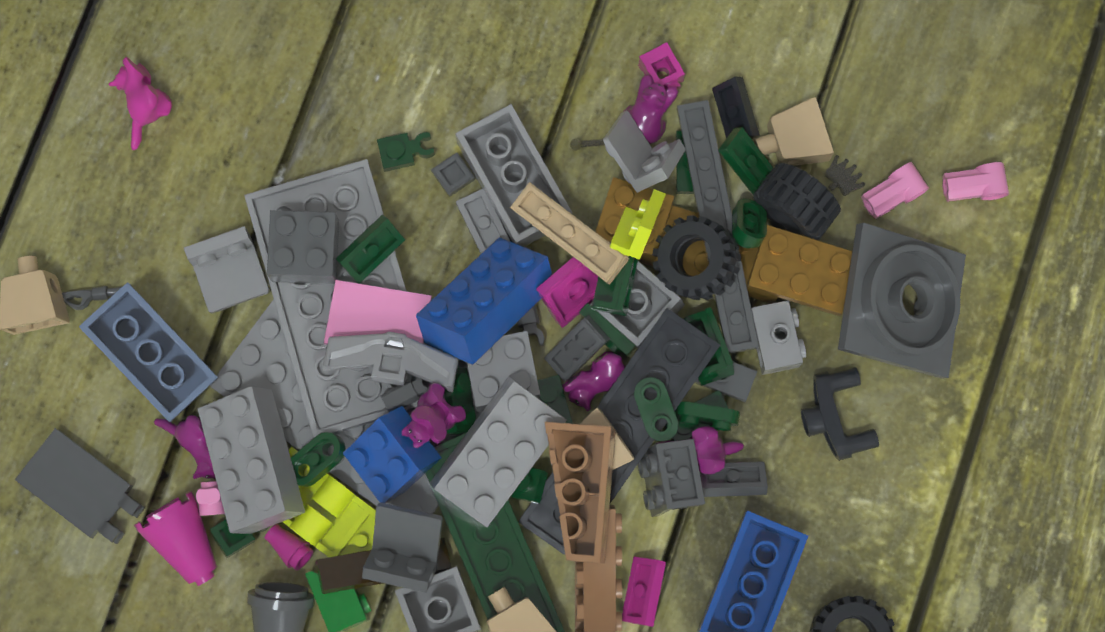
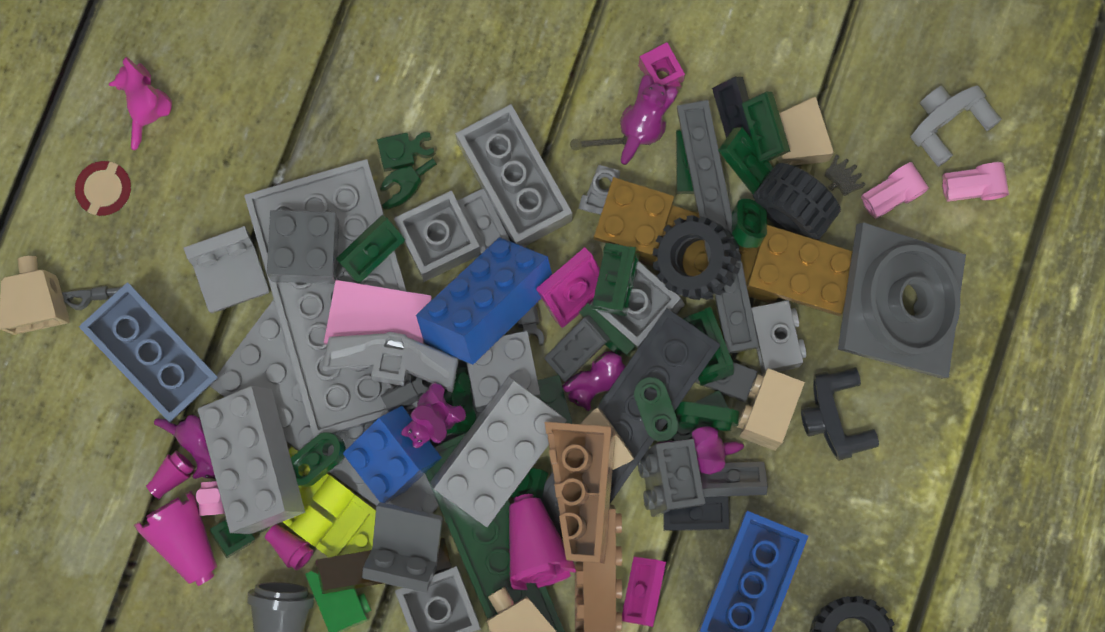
dark grey tile [15,428,145,544] -> none
dark grey tile [431,153,475,197] -> none
tan tile [510,182,629,285] -> none
light grey bracket [603,110,686,193] -> none
neon yellow bracket [610,189,666,260] -> none
none -> sticker [75,161,131,216]
none -> dark pink cone [146,451,194,499]
none -> dark green hand [380,158,437,210]
none -> light grey brick [394,190,481,282]
none -> dark pink cone [509,494,576,590]
none -> light grey plate [578,165,620,215]
none -> black plate [663,496,729,531]
none -> tan brick [737,368,805,451]
none -> dark green plate [742,91,791,163]
none -> light grey connector [910,86,1002,167]

